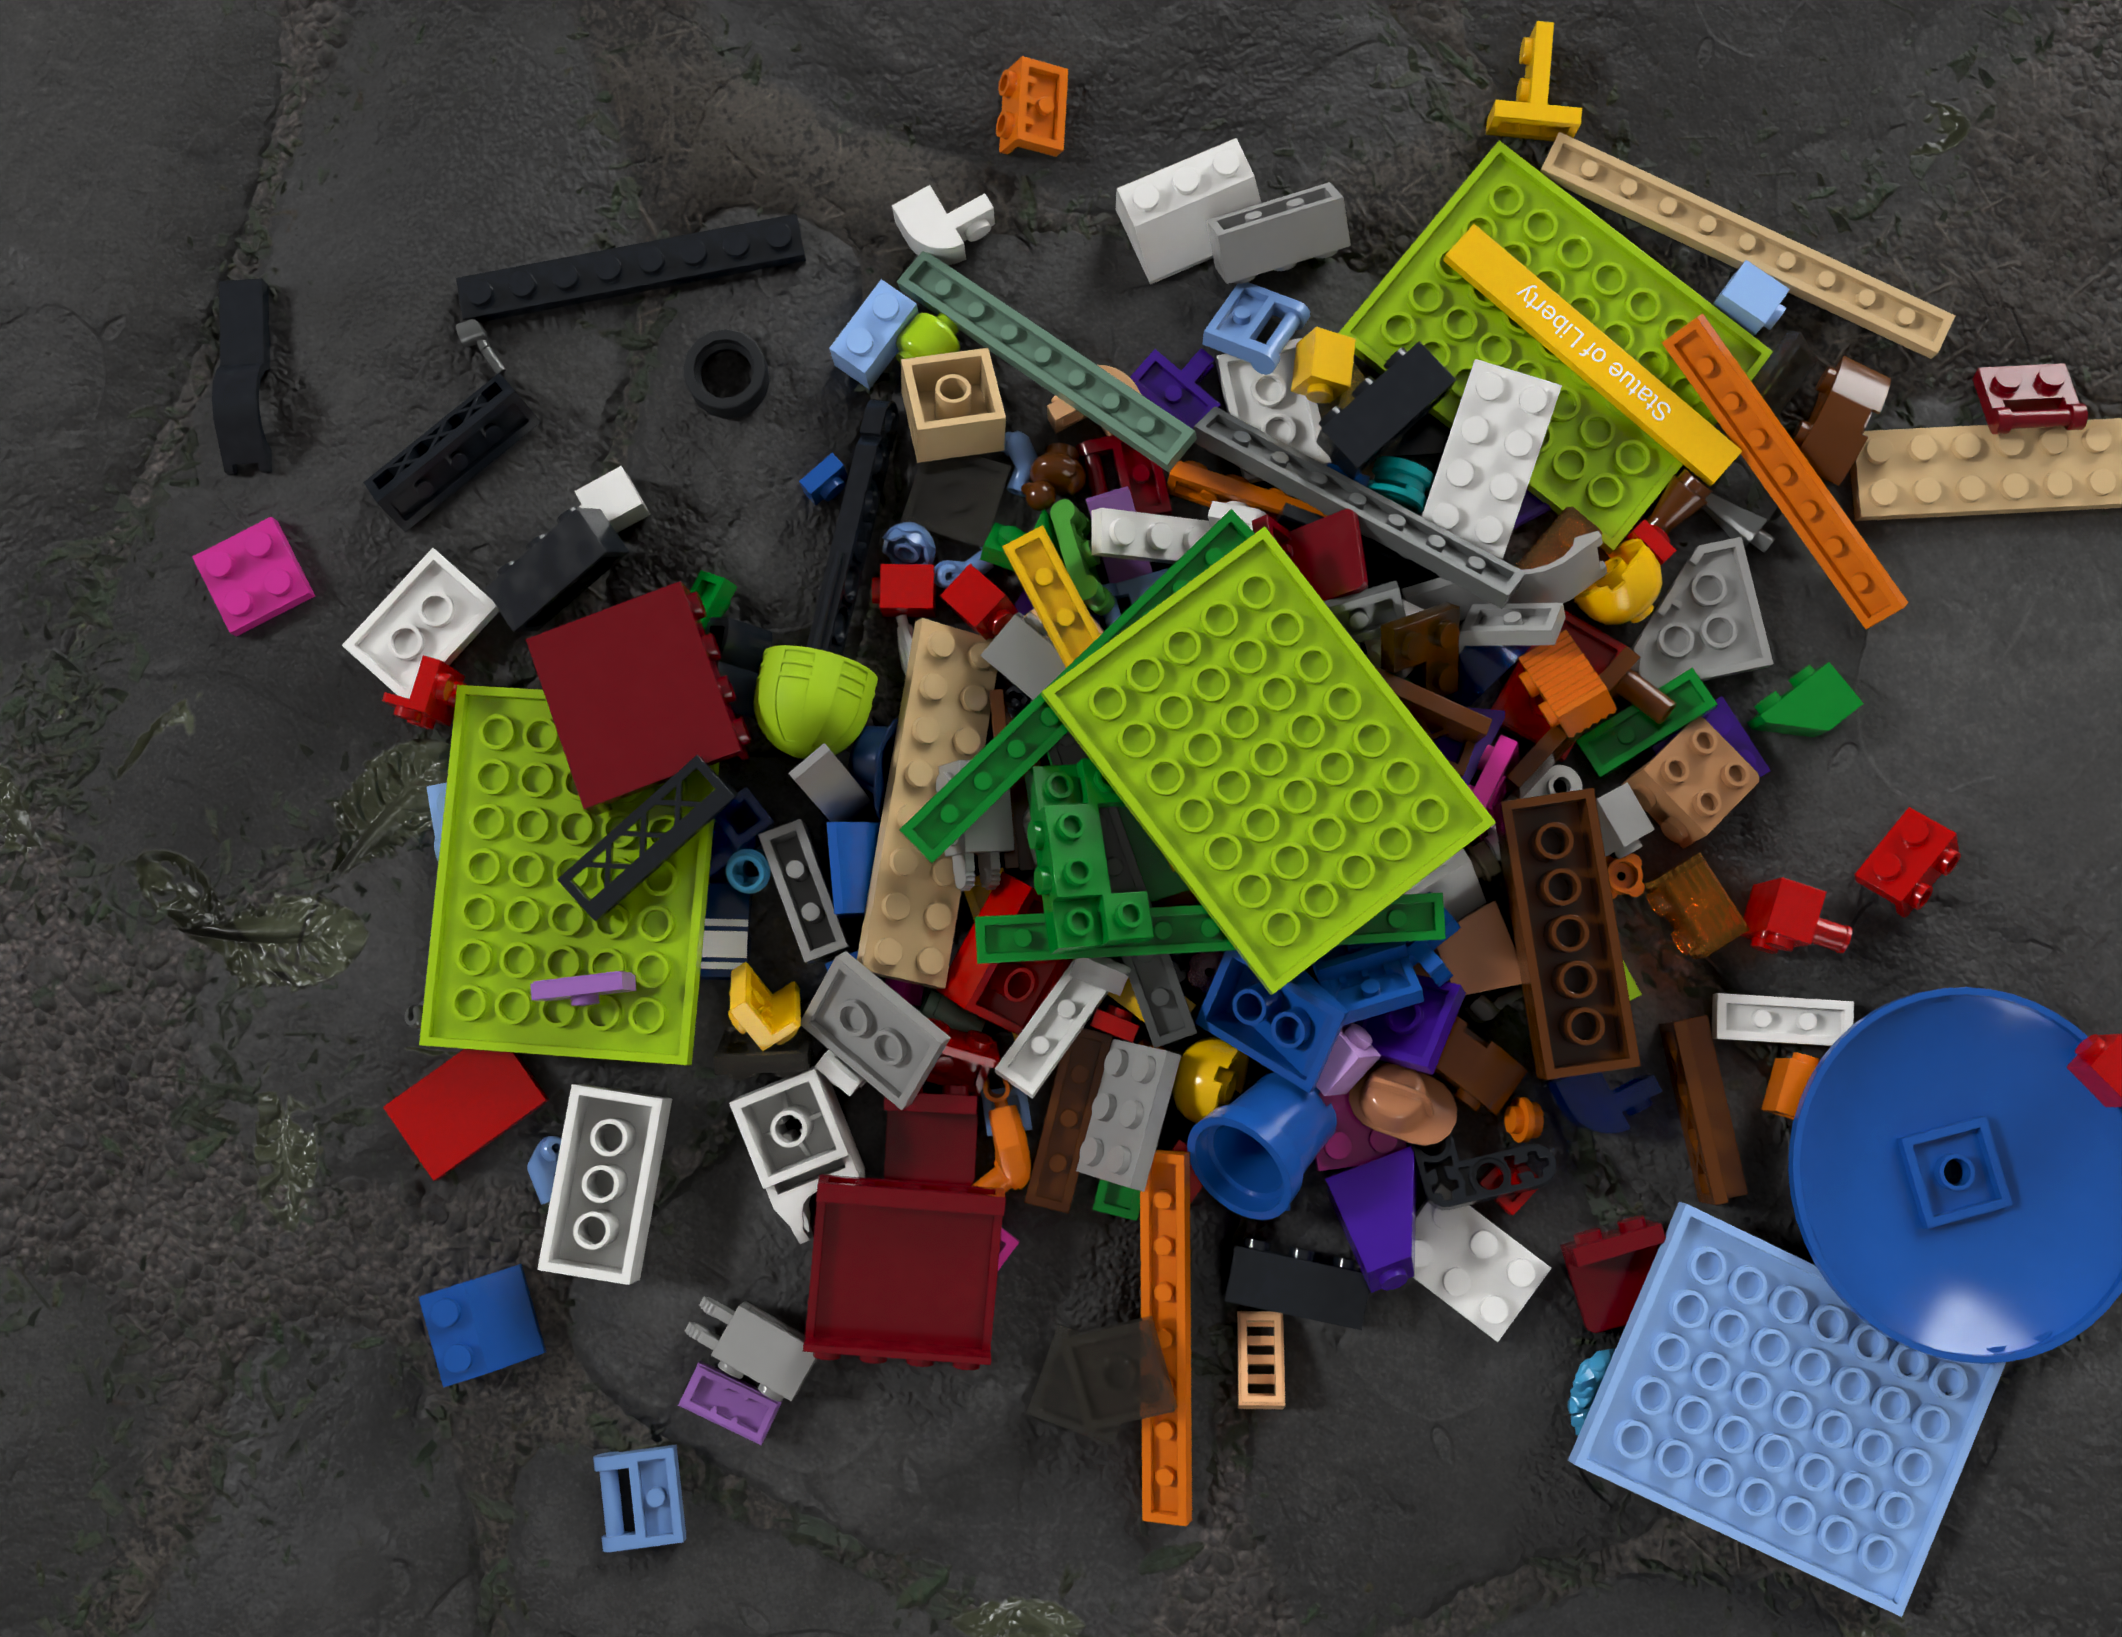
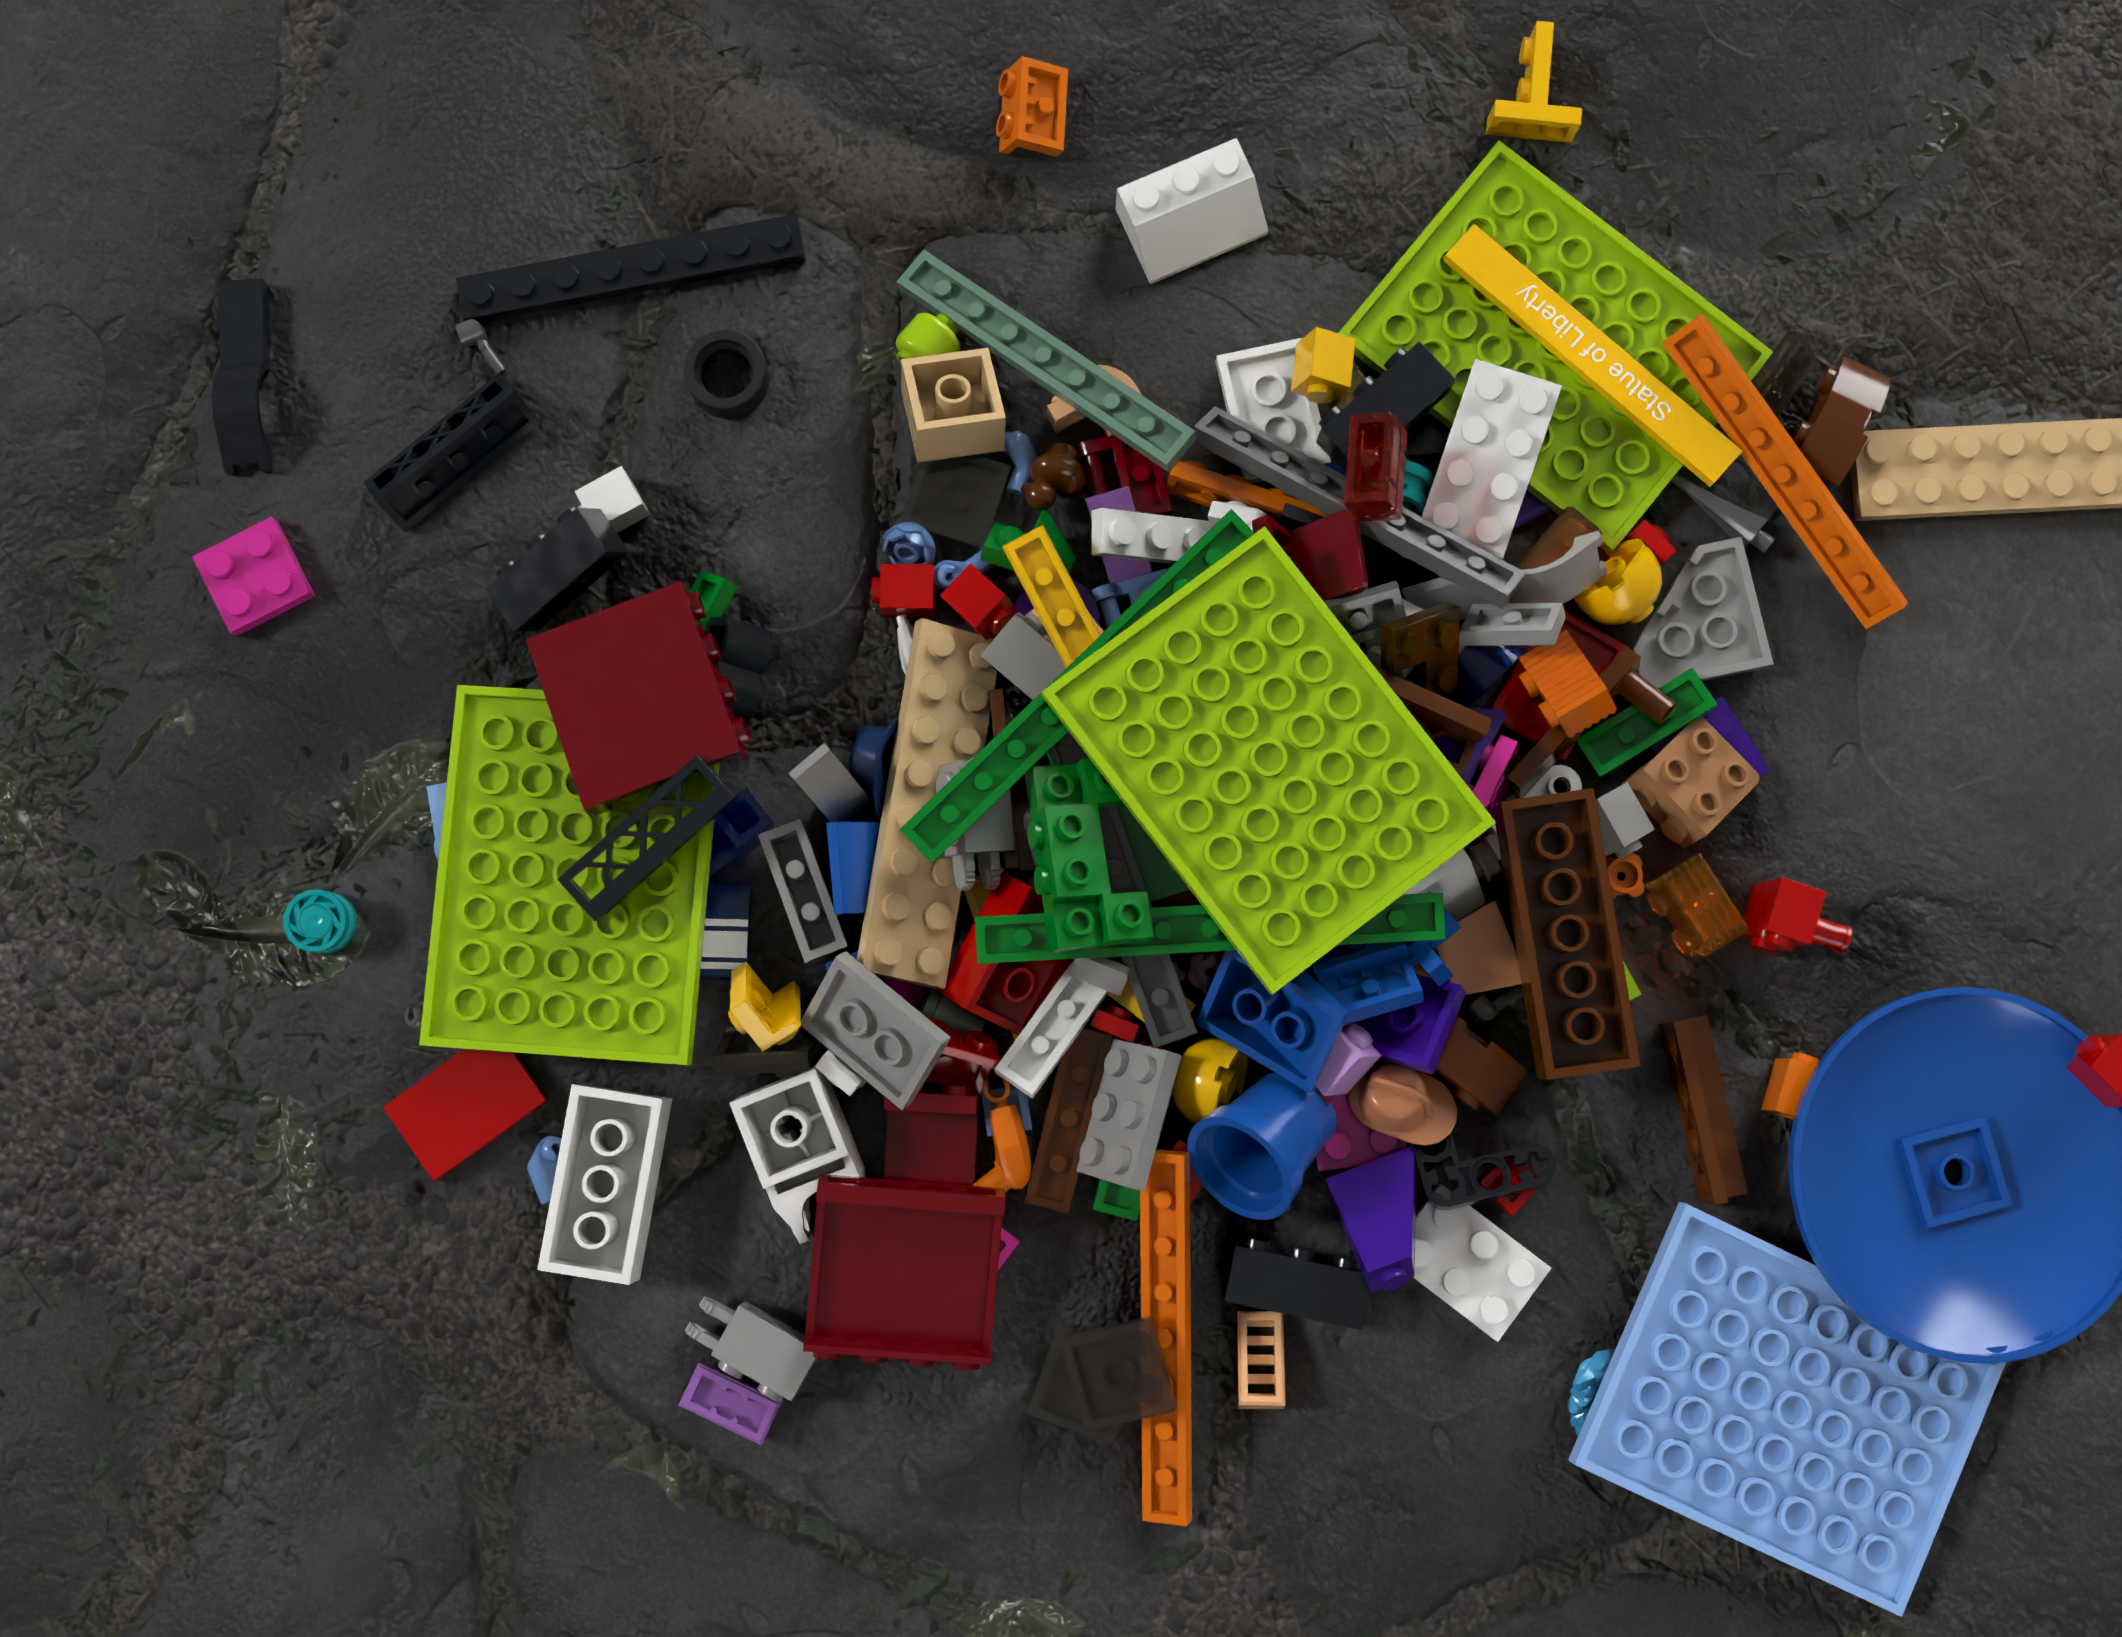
white plate [342,548,499,699] -> none
red bracket [382,655,466,730] -> none
blue slope [419,1264,546,1388] -> none
medium lavender plate [530,971,637,1006] -> none
medium blue plate [593,1444,687,1552] -> none
dark azure cone [726,849,771,894] -> none
piece [754,399,899,759] -> none
blue plate [799,453,848,505] -> none
light blue brick [829,279,919,390] -> none
white brick [892,185,995,265] -> none
bright green plate [1050,499,1115,615] -> none
dark purple plate [1130,348,1221,429] -> none
medium blue plate [1202,282,1310,375] -> none
light grey brick [1206,182,1351,284] -> none
orange plate [1504,1097,1544,1143] -> none
tan plate [1540,132,1955,359] -> none
clear blue brick [1546,1072,1662,1133] -> none
dark red bracket [1560,1215,1666,1333] -> none
reddish brown cone [1646,469,1712,534] -> none
light blue brick [1712,260,1790,336] -> none
white plate [1712,993,1854,1046] -> none
green slope [1747,662,1864,738] -> none
red bracket [1854,807,1961,918] -> none
dark red plate [1972,363,2088,434] -> none
none -> teal wheel [283,889,357,954]
none -> clear red brick [1344,413,1408,522]

